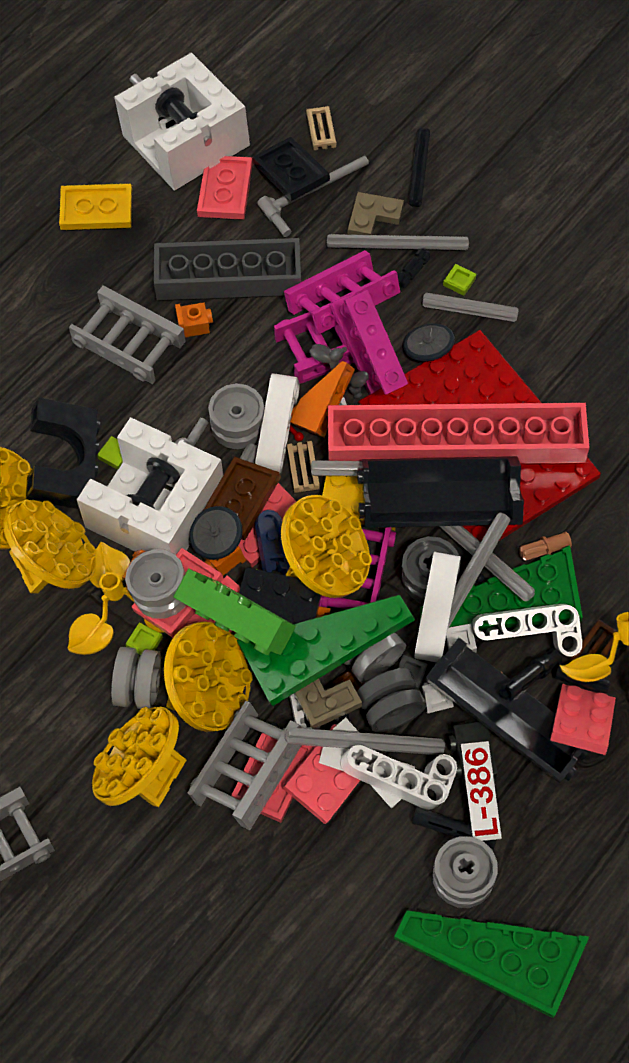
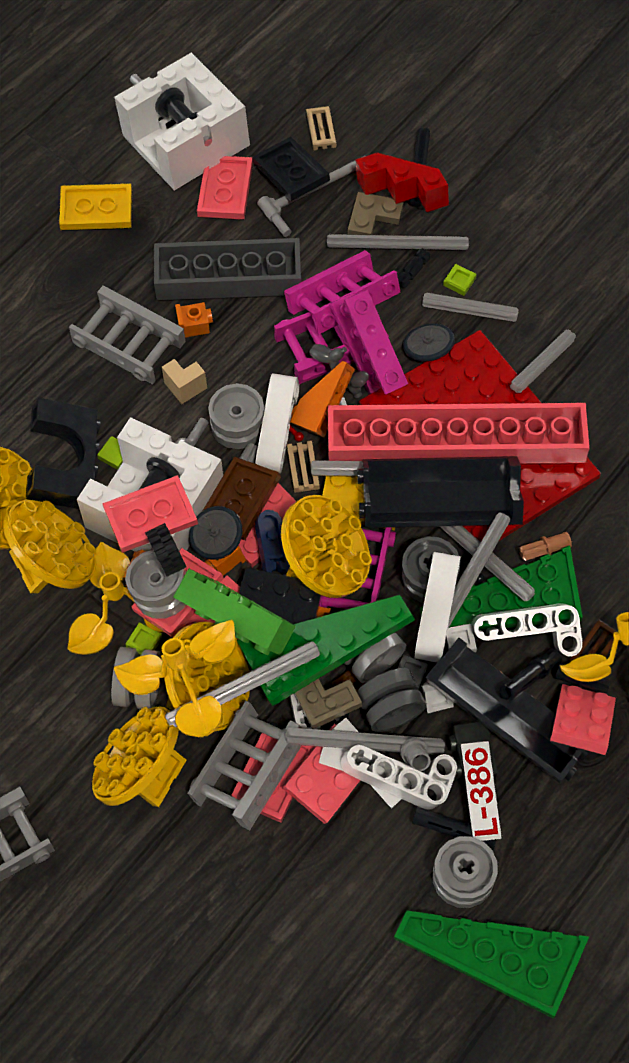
none -> coral plate [102,475,198,553]
none -> yellow plant [114,620,236,737]
none -> black tyre [145,523,186,577]
none -> tan piece [162,359,207,404]
none -> light grey axle [165,642,320,728]
none -> red brick [355,153,449,212]
none -> light grey piece [400,738,431,771]
none -> light grey axle [510,329,576,393]

